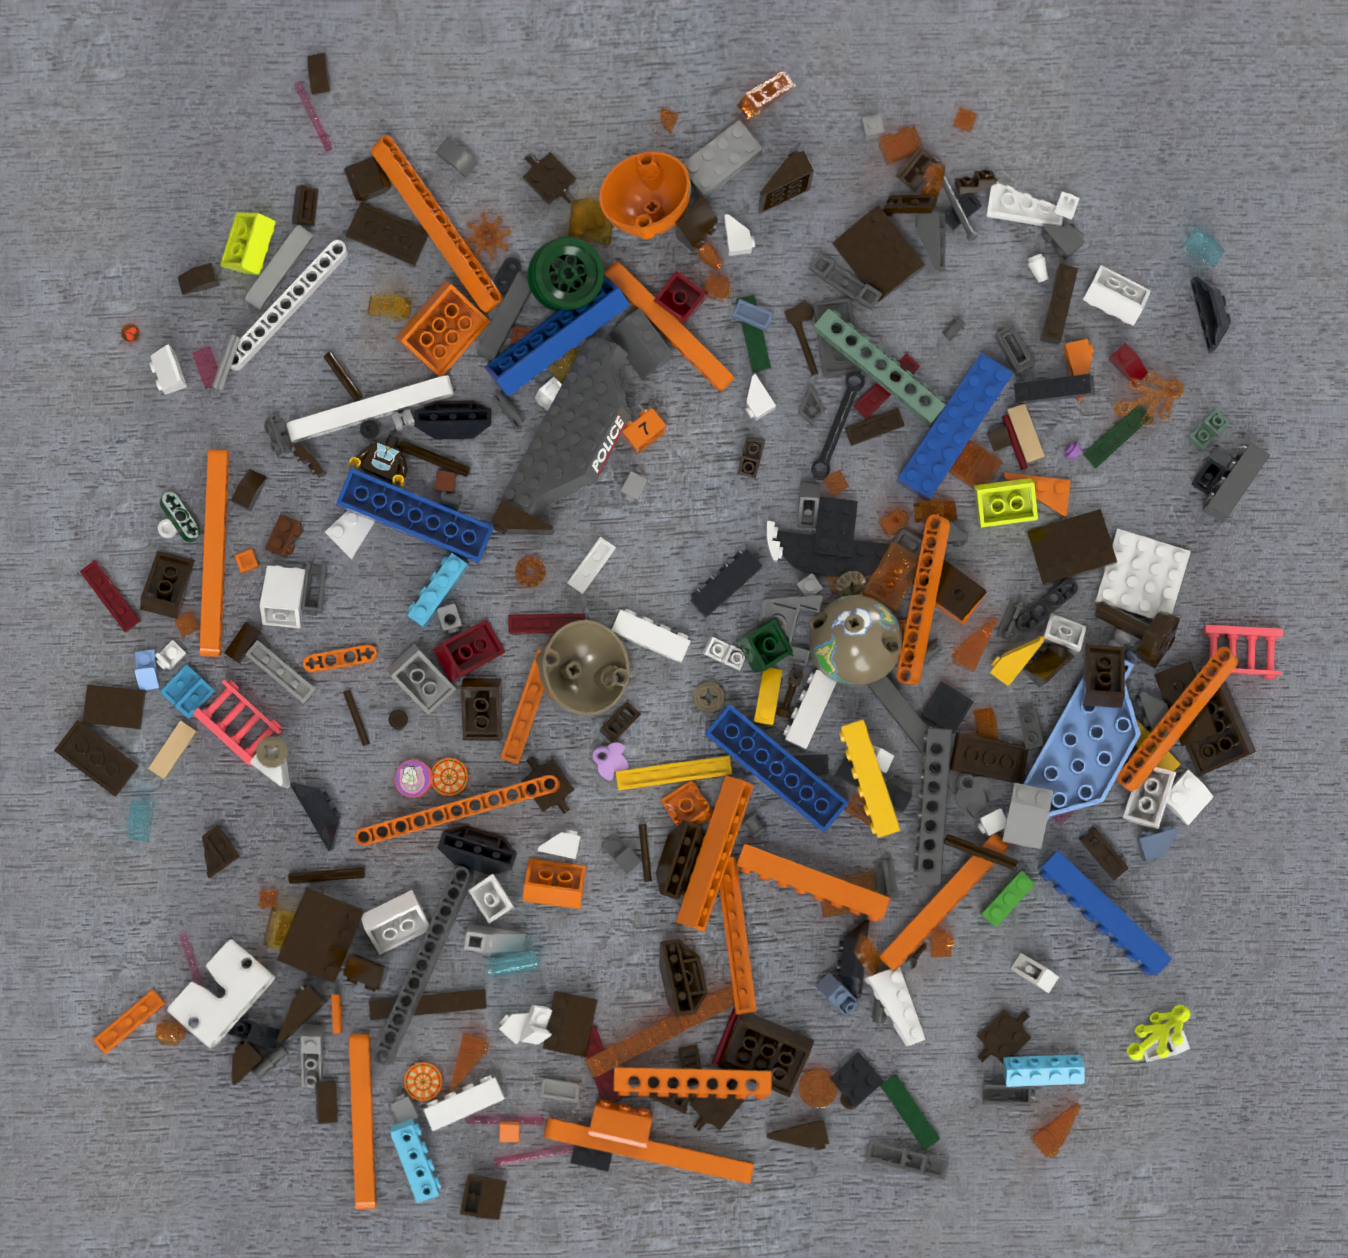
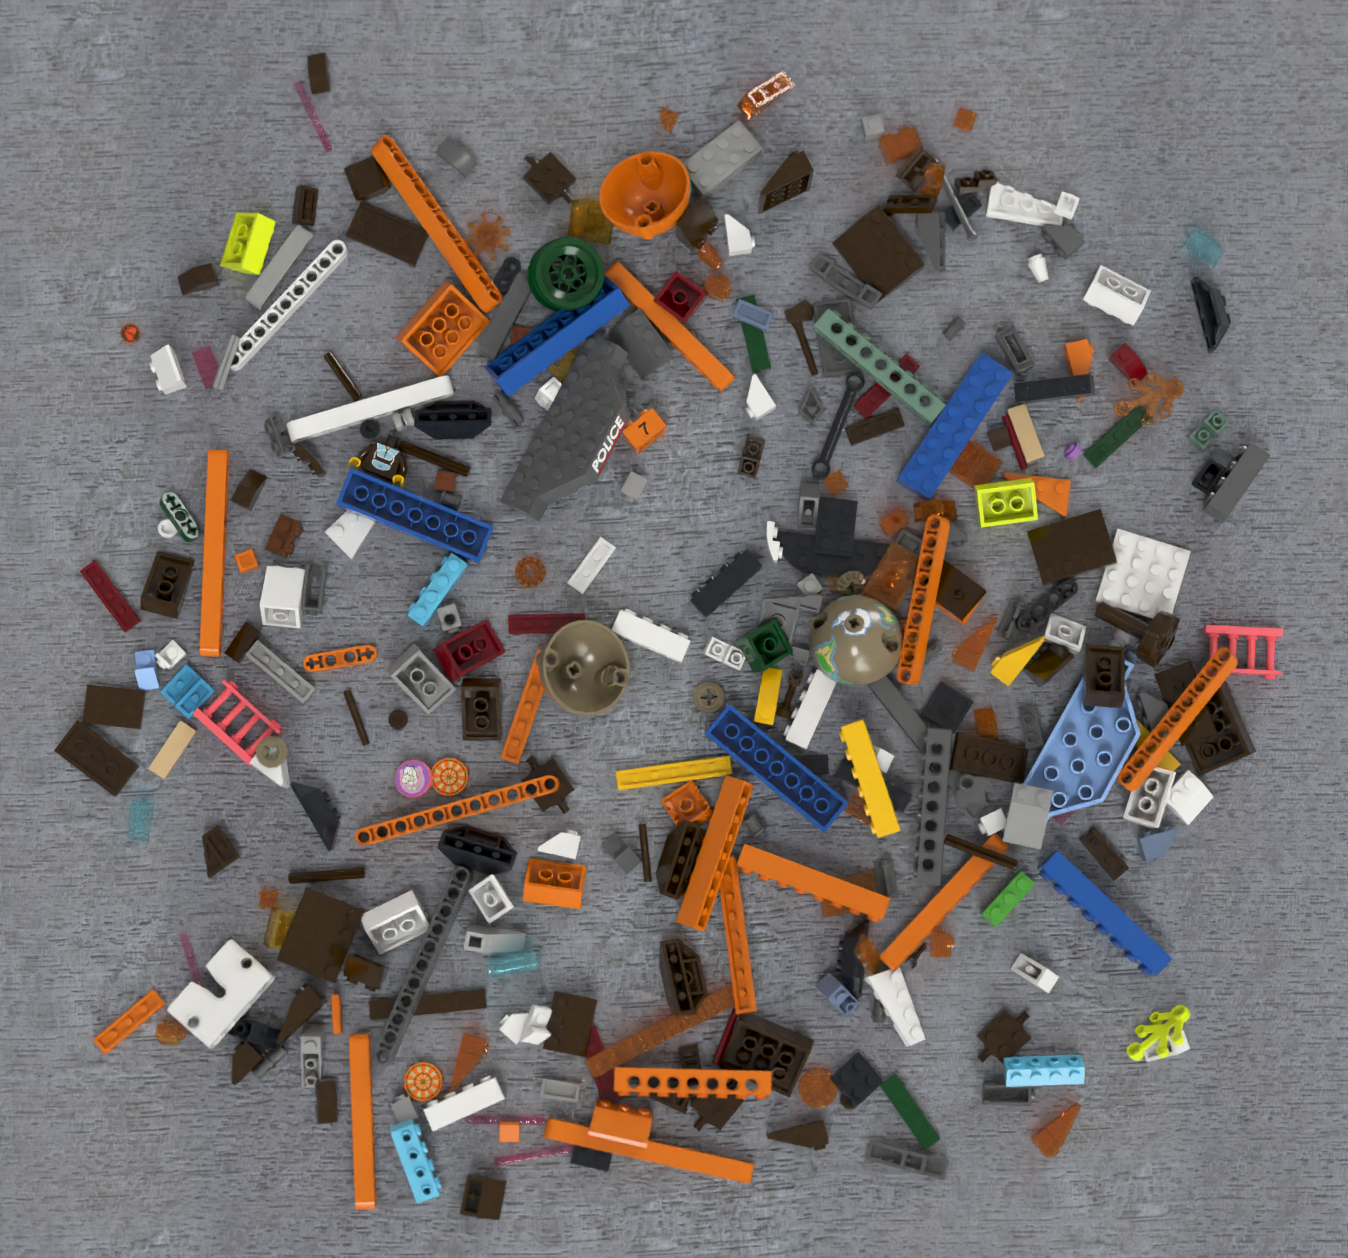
clear orange plate [174,612,200,638] -> none
clear yellow slope [367,295,412,320] -> none
dark brown slope [491,500,554,535] -> none
lavender plate [593,742,629,781] -> none
dark brown slope [600,701,641,743] -> none
dark brown arch [1040,264,1078,345] -> none

